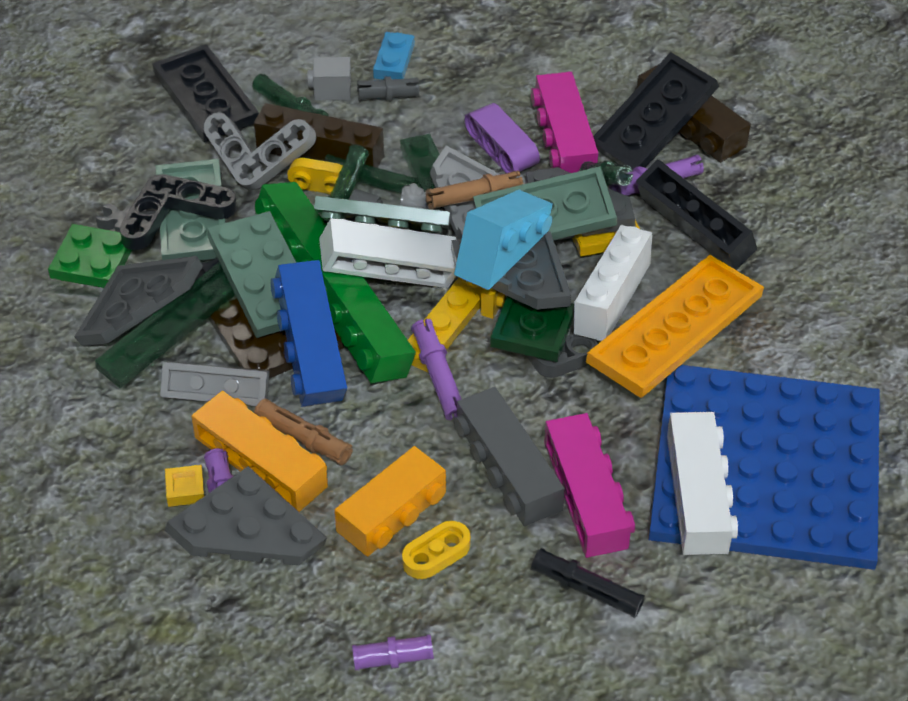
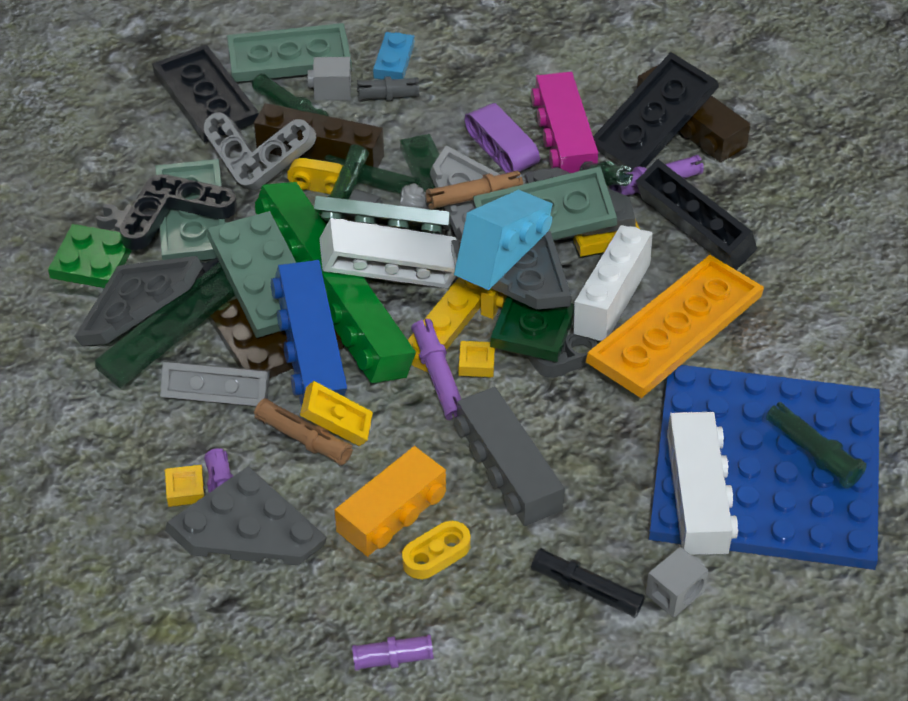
light orange brick [191,390,328,512] -> none
dark pink brick [544,413,635,558] -> none
none -> sand green plate [227,23,352,82]
none -> yellow plate [300,381,373,446]
none -> yellow plate [459,341,495,377]
none -> light grey brick [646,547,709,618]
none -> clear green pin [766,402,866,489]

